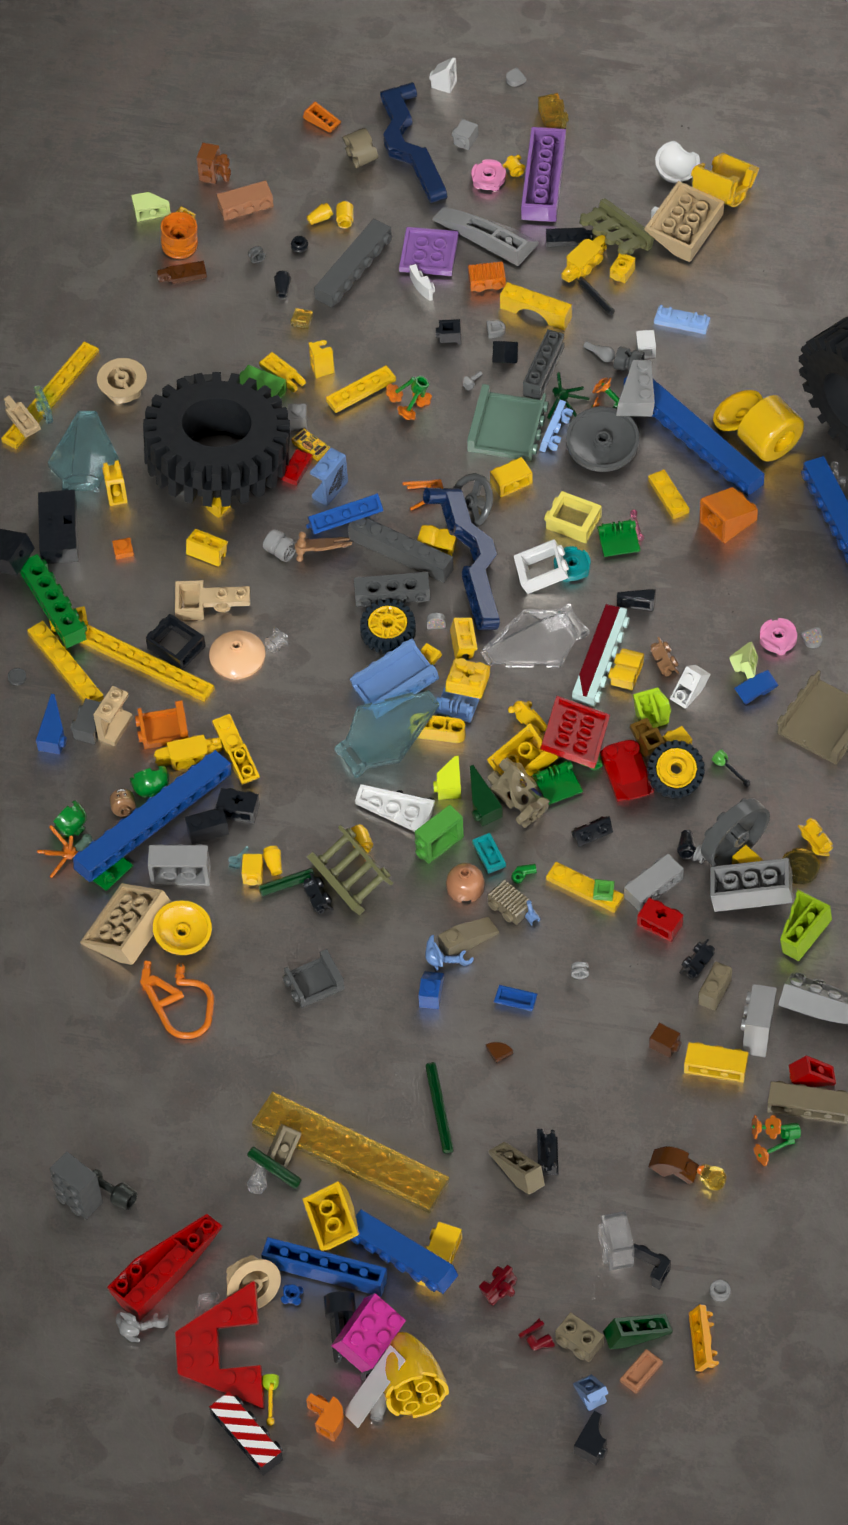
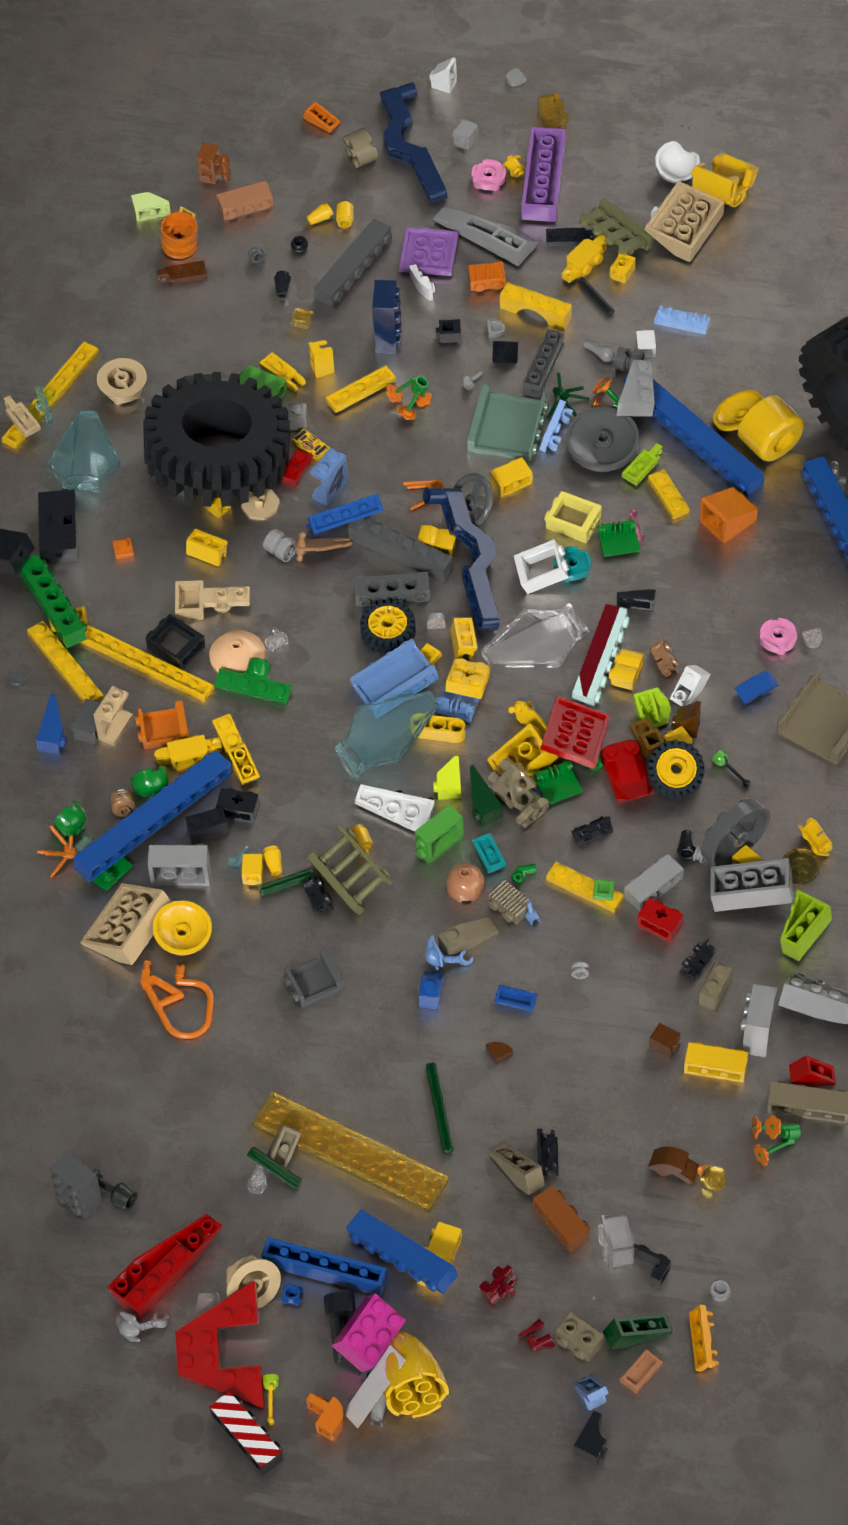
yellow hinge [102,460,128,506] -> none
yellow slope [302,1181,359,1252] -> none
yellowish green slope [729,642,758,679] -> none
none -> green plate [215,657,292,704]
none -> tan piece [241,489,280,520]
none -> dark blue brick [372,280,402,354]
none -> dark orange brick [533,1185,590,1253]
none -> lime hinge [622,443,663,486]
none -> reddish brown slope [671,701,701,738]

